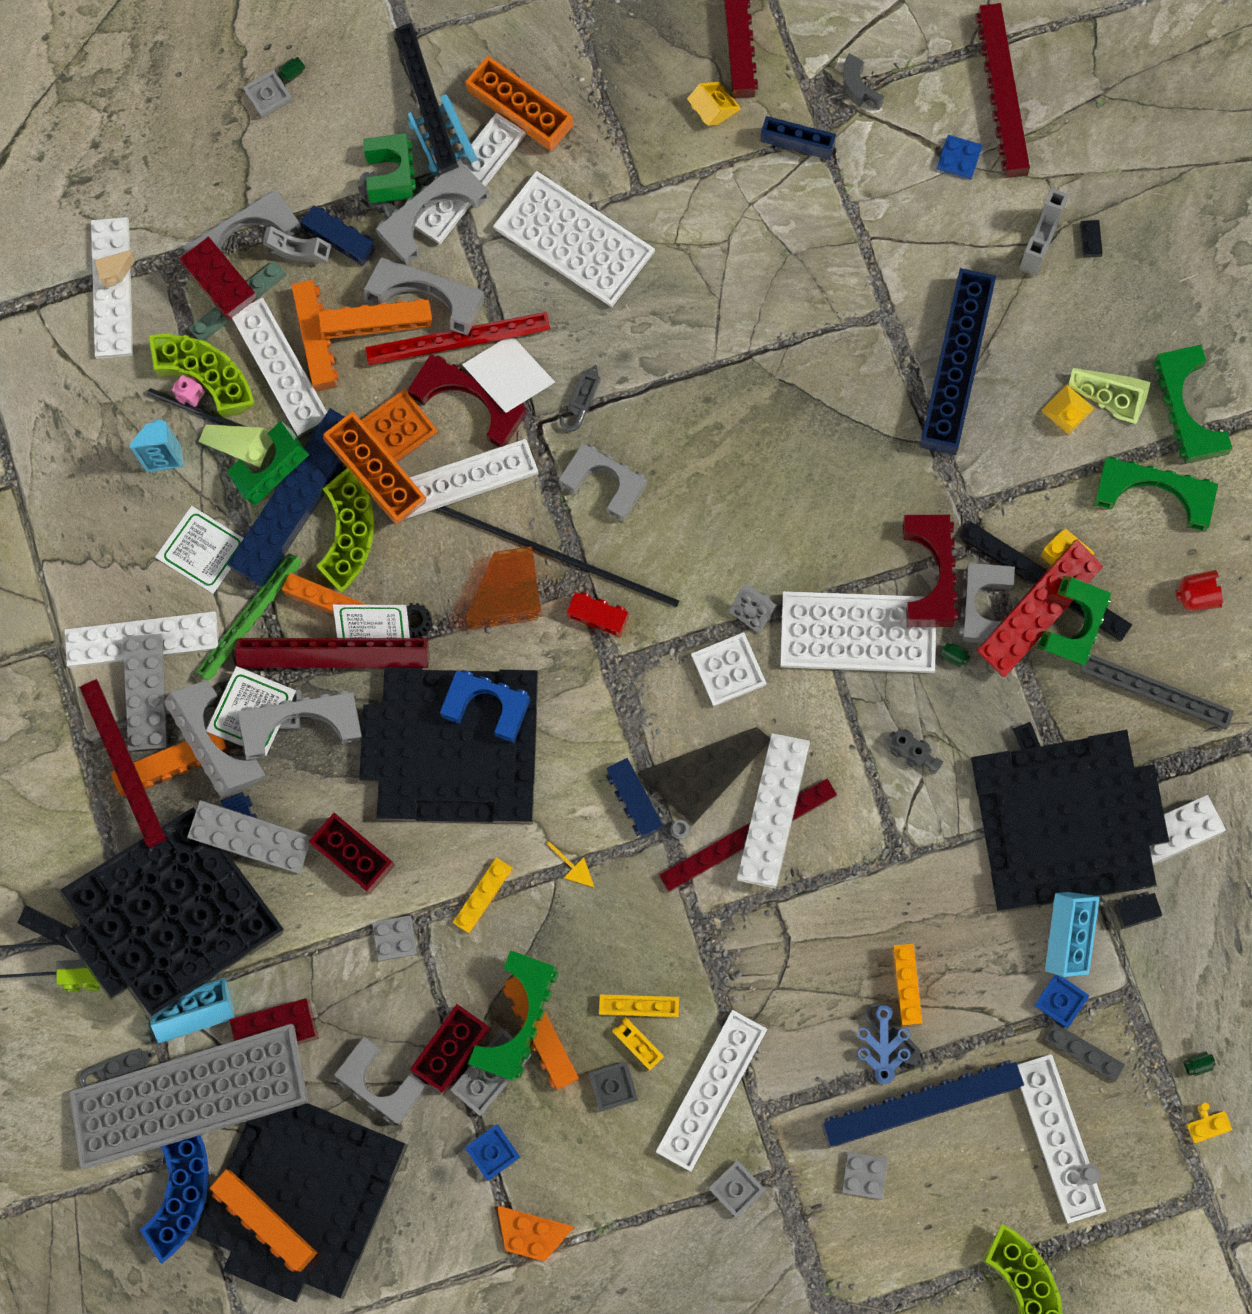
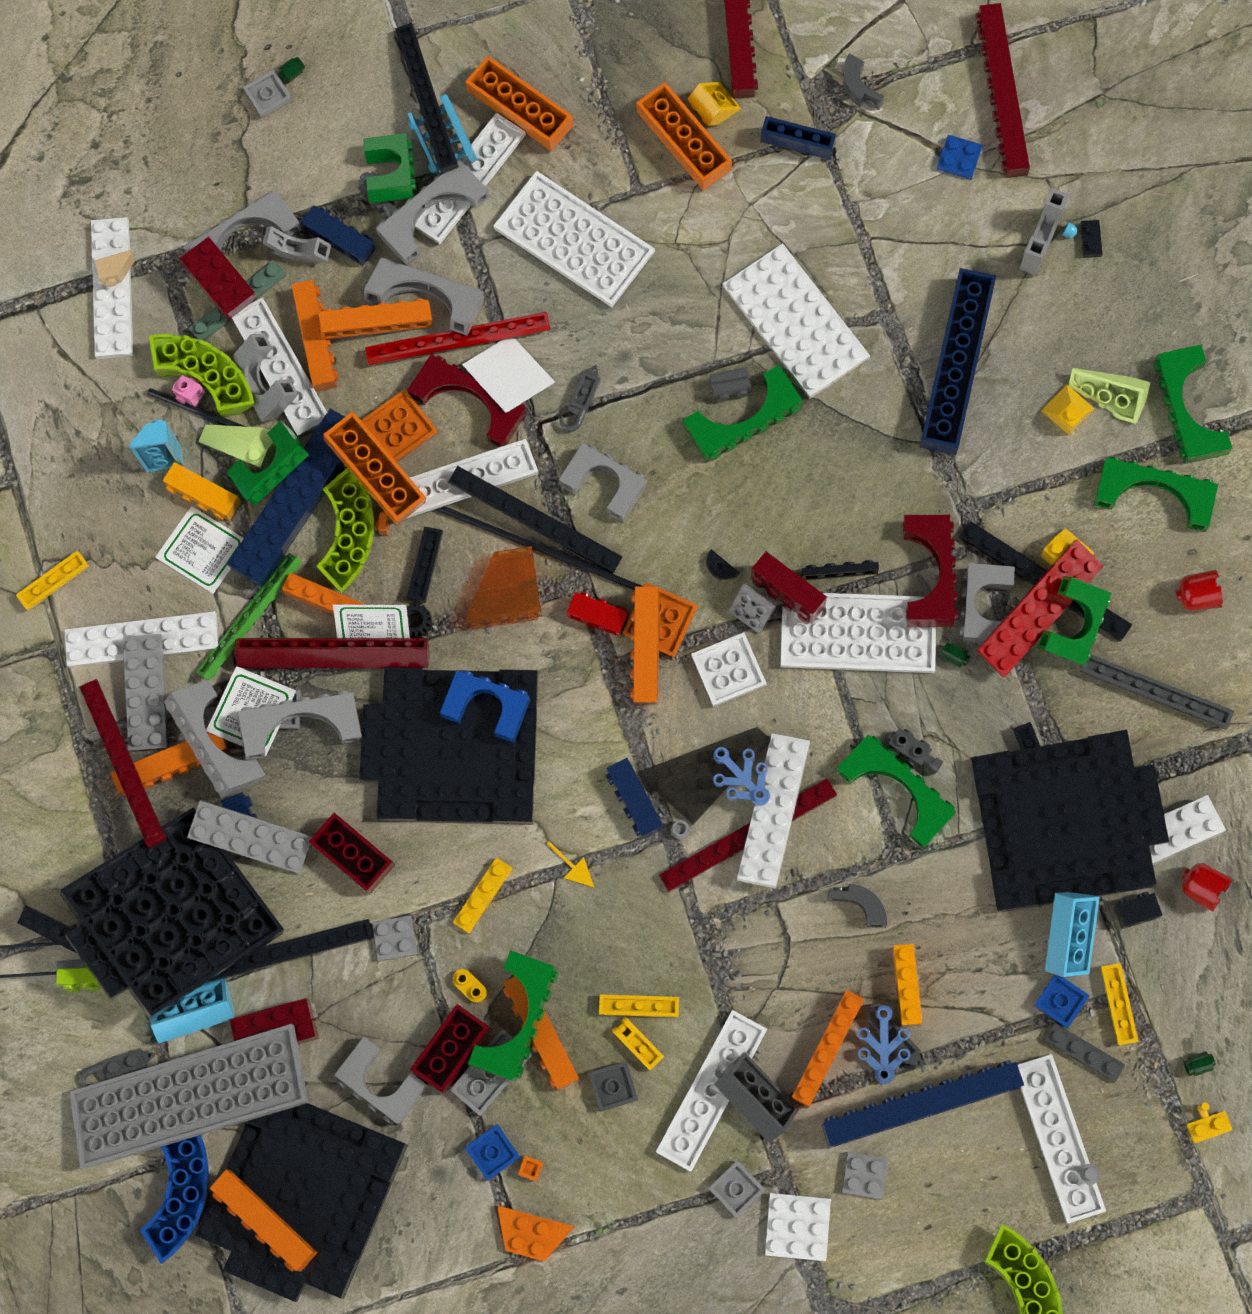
none -> yellow plate [16,550,90,611]
none -> light orange brick [163,462,241,521]
none -> black plate [205,919,374,984]
none -> light grey arch [230,333,298,422]
none -> orange plate [375,512,389,536]
none -> black plate [407,526,443,603]
none -> black plate [448,465,623,574]
none -> yellow plate [453,969,487,1003]
none -> orange plate [518,1156,544,1182]
none -> orange plate [622,582,698,658]
none -> orange brick [630,587,660,703]
none -> orange brick [636,82,732,191]
none -> green arch [683,365,803,462]
none -> black plate [706,549,740,580]
none -> dark grey brick [709,367,751,402]
none -> medium blue plant [713,747,770,806]
none -> dark grey slope [714,1052,799,1143]
none -> white plate [723,243,870,399]
none -> dark red brick [751,551,827,624]
none -> white plate [765,1193,831,1261]
none -> orange brick [791,990,864,1108]
none -> black plate [801,560,879,580]
none -> dark grey arch [828,883,887,928]
none -> green arch [836,734,956,850]
none -> medium azure hinge [1062,222,1077,238]
none -> yellow plate [1100,963,1139,1046]
none -> red cylinder [1181,863,1232,912]

